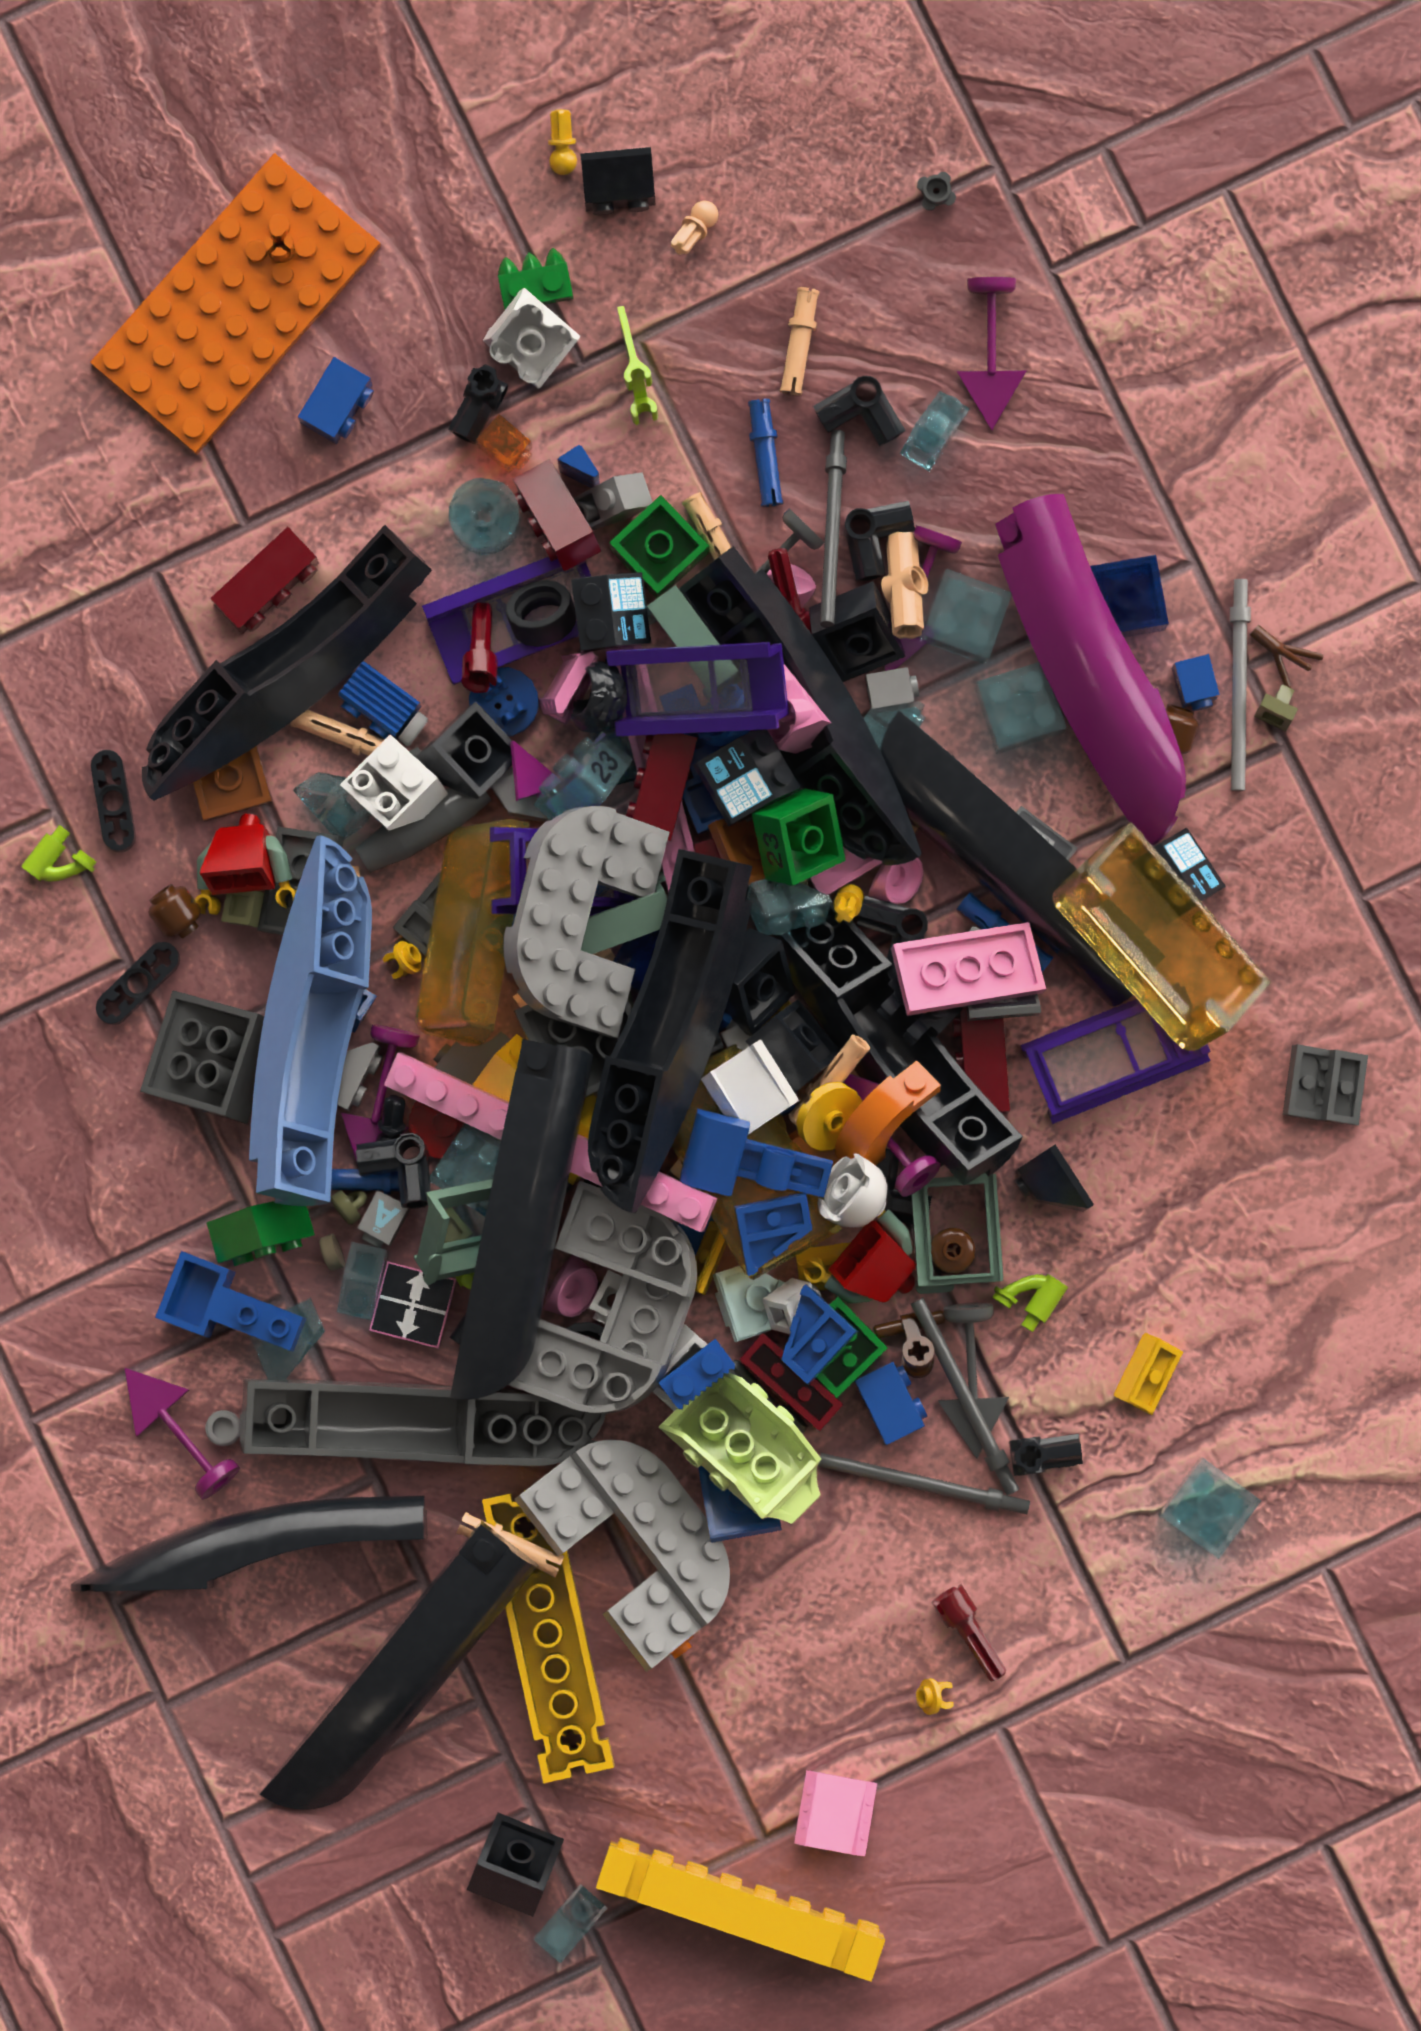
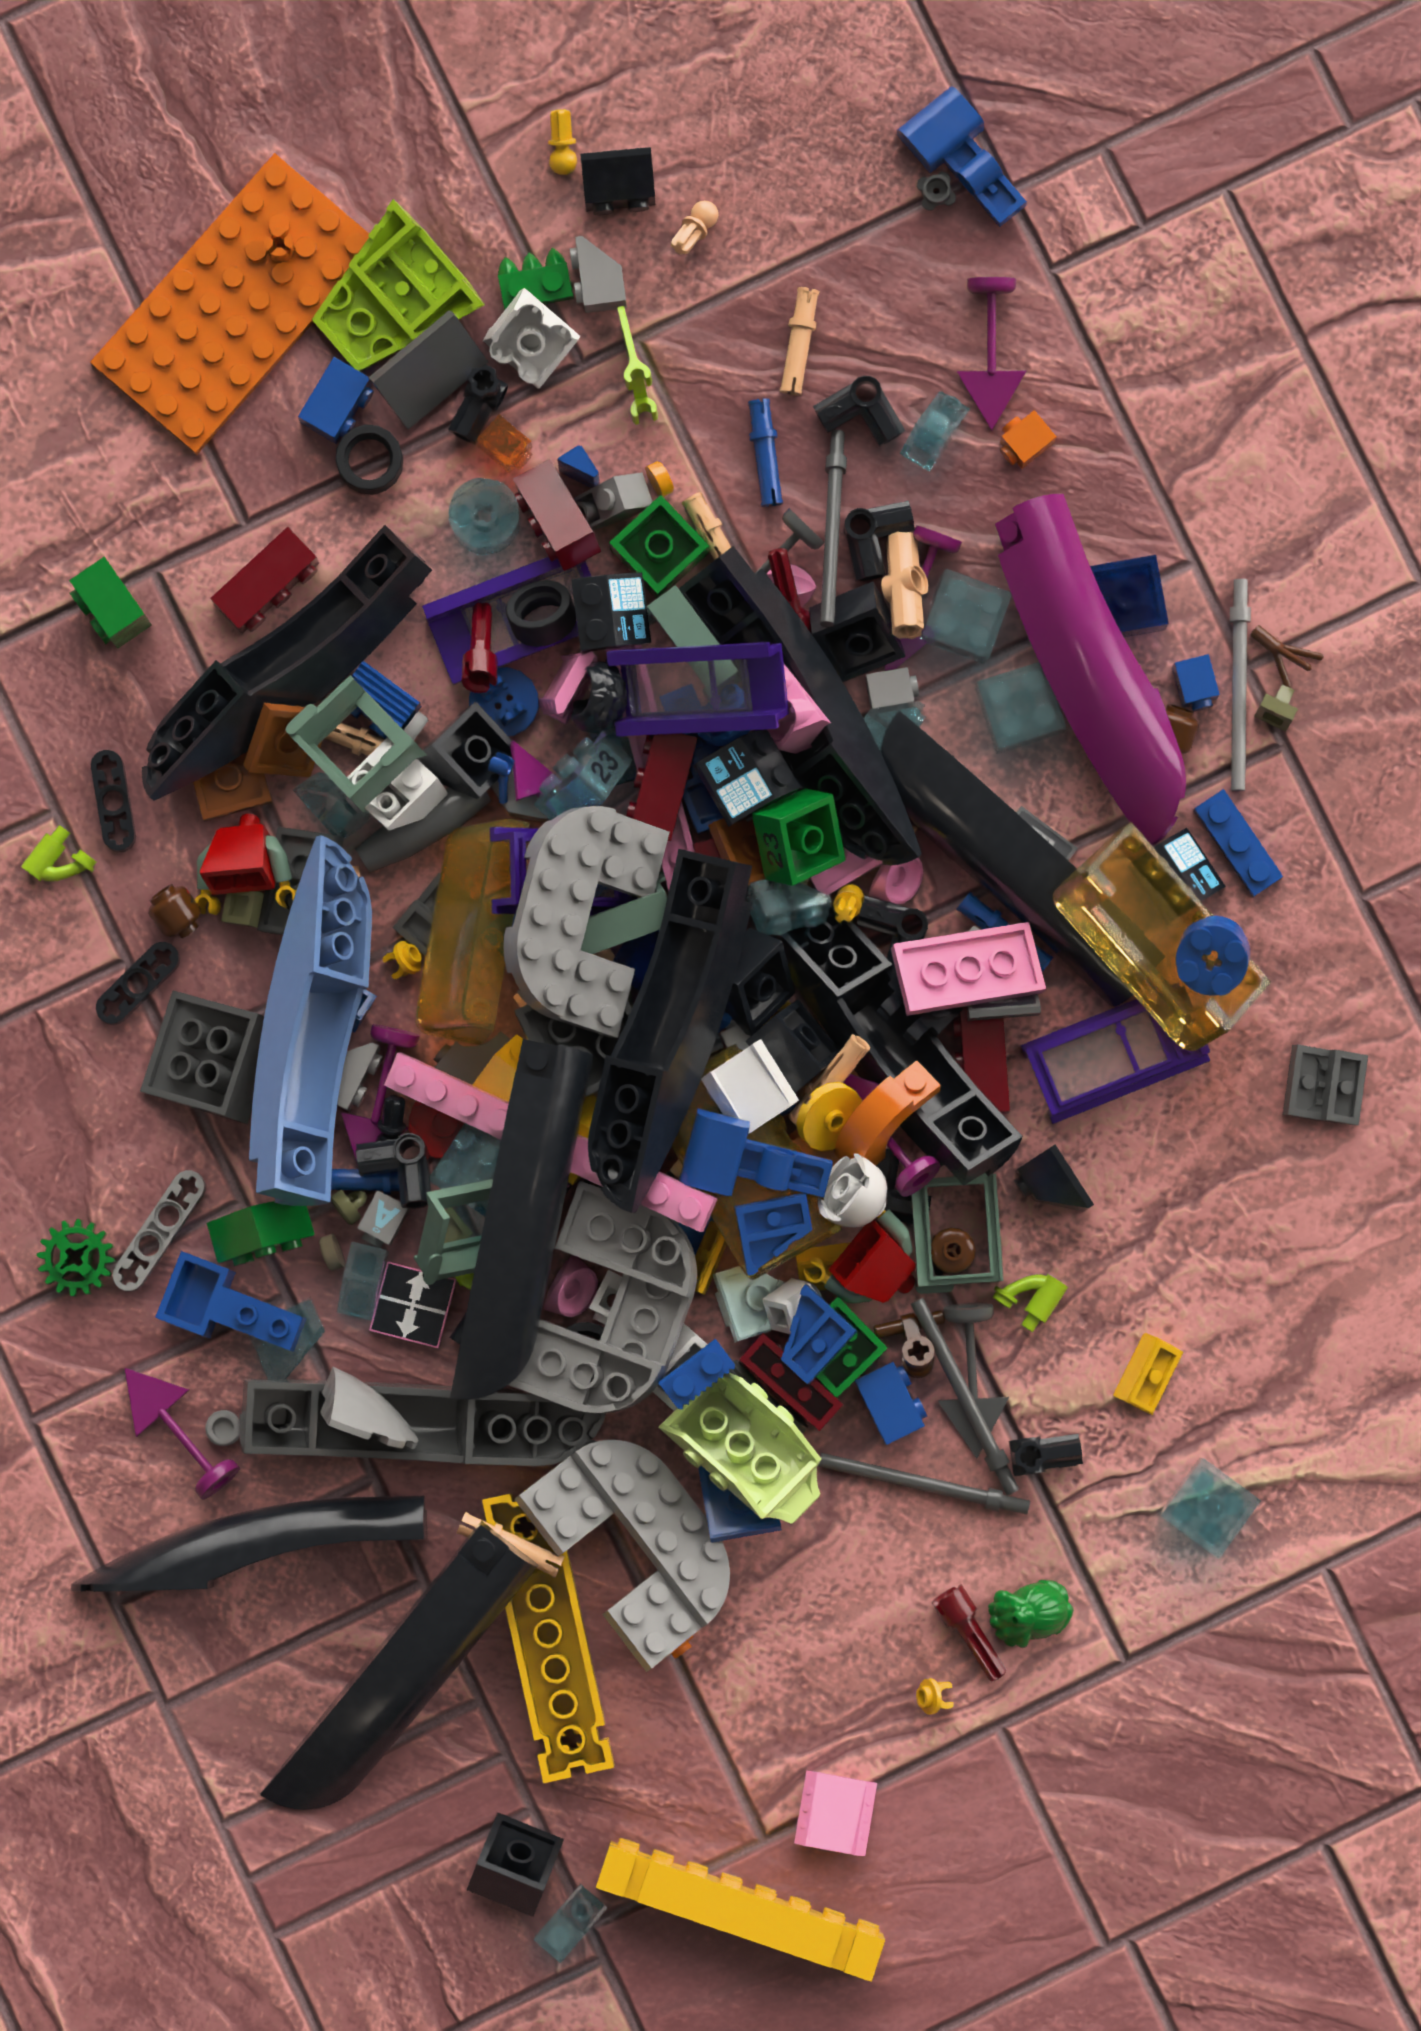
none -> green gear [37,1219,116,1297]
none -> green brick [69,556,152,649]
none -> light grey beam [113,1170,206,1291]
none -> dark orange plate [243,703,323,778]
none -> sand green piece [286,675,427,813]
none -> lime wedge [312,199,485,372]
none -> light grey brick [320,1367,419,1449]
none -> black tyre [335,424,403,495]
none -> dark grey tile [368,310,489,429]
none -> blue hand [488,752,514,804]
none -> light grey slope [570,236,627,313]
none -> light orange tile [645,461,674,497]
none -> blue plate [897,86,1027,227]
none -> green hair [988,1580,1074,1648]
none -> orange brick [1000,410,1057,469]
none -> blue brick [1176,916,1251,996]
none -> blue plate [1194,789,1283,897]

